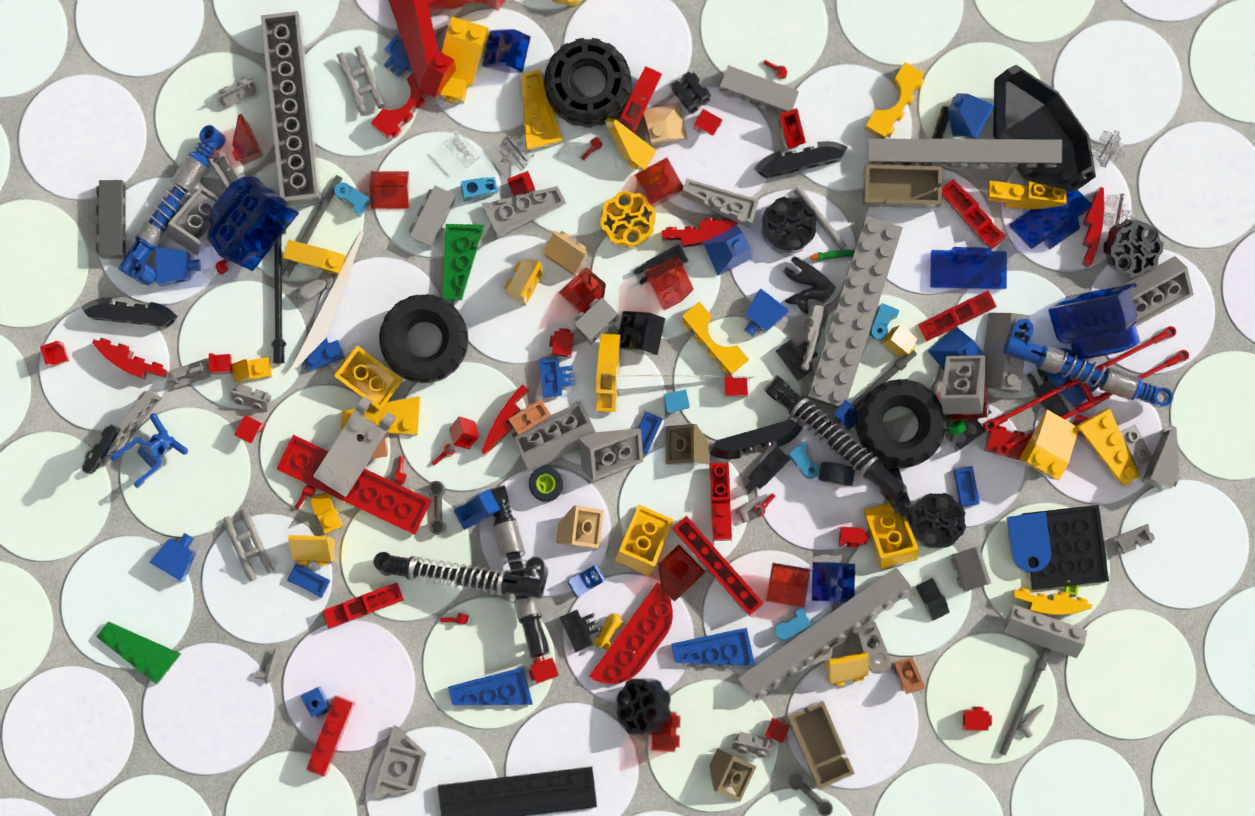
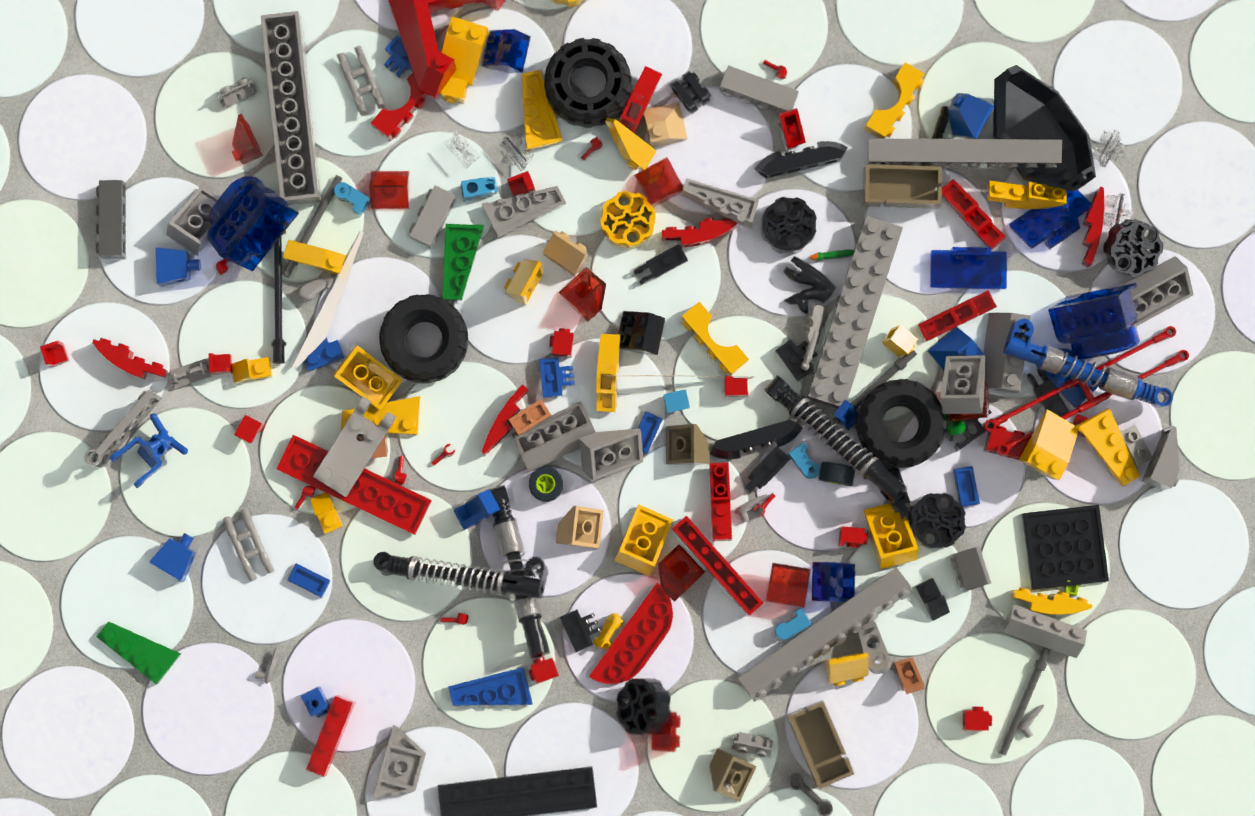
black brick [81,298,178,327] -> none
black hinge [82,424,121,474] -> none
blue piece [118,125,226,286] -> none
light grey hinge [209,151,243,192] -> none
light grey hinge [230,384,272,411] -> none
yellow slope [288,535,335,566] -> none
red slope [322,582,404,629] -> none
dark grey bar [428,481,446,535] -> none
red panel [449,416,479,450] -> none
bracket [567,564,605,598] -> none
light grey slope [574,297,619,345] -> none
clear red slope [644,255,694,311] -> none
blue wing [671,627,755,666] -> none
red panel [693,109,723,136] -> none
blue slope [703,226,752,276] -> none
blue torso [744,288,789,337] -> none
red plate [765,718,790,743] -> none
light grey bar [794,186,847,250] -> none
dark azure leg [870,303,900,341] -> none
blue tile [1006,512,1051,572] -> none
light grey hinge [1113,524,1155,555] -> none

